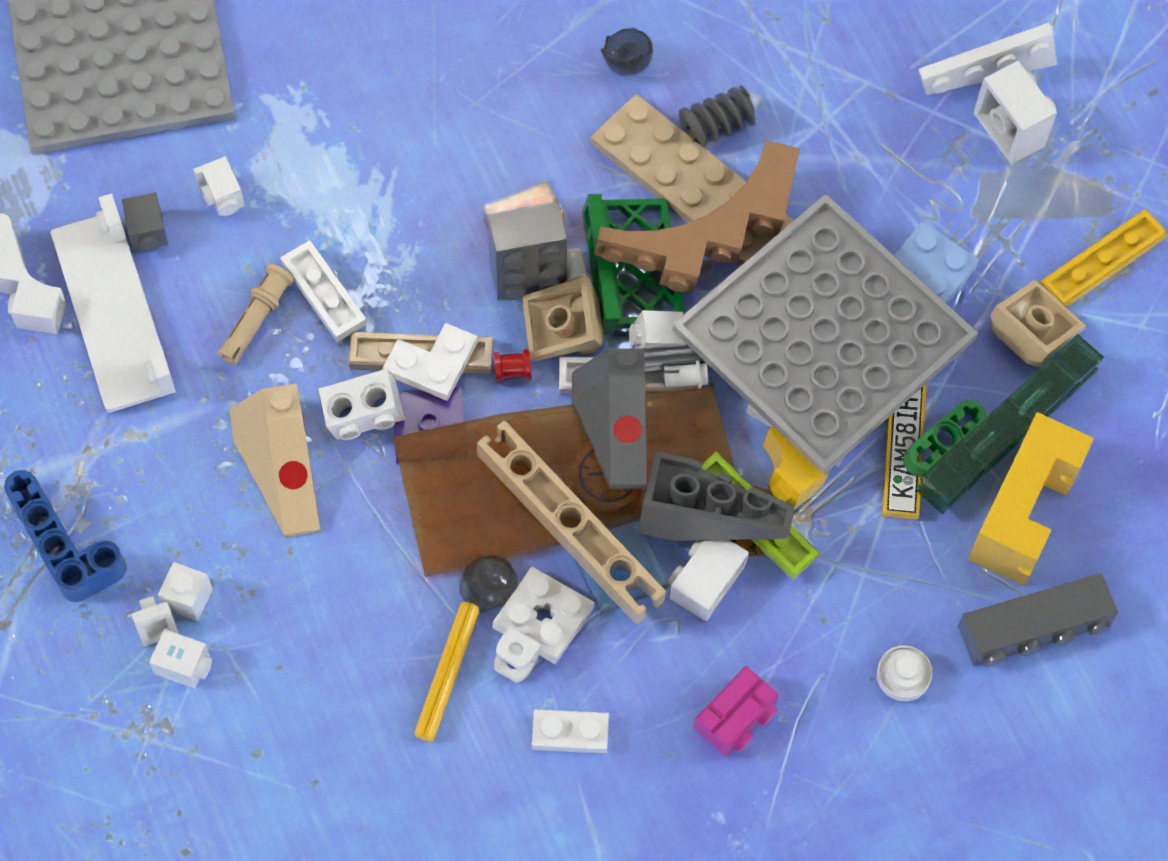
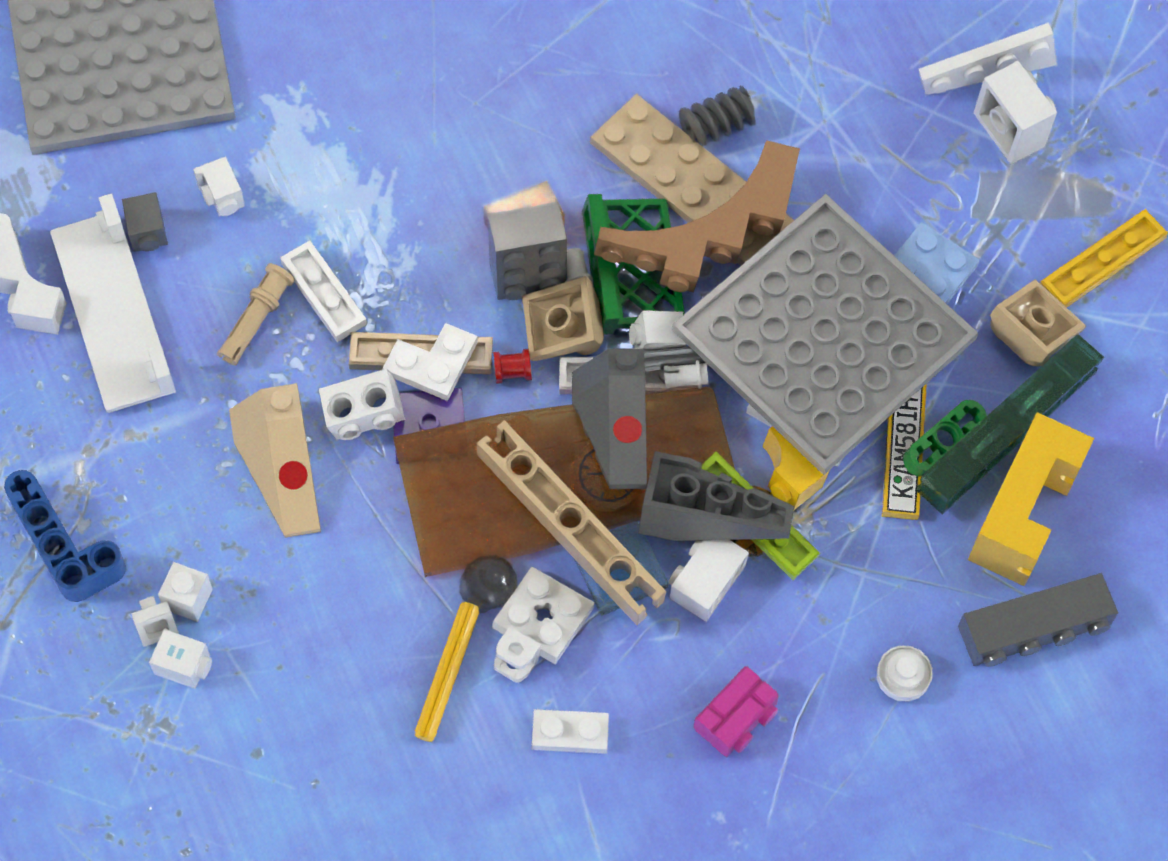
clear smoke hair [601,28,654,76] -> none

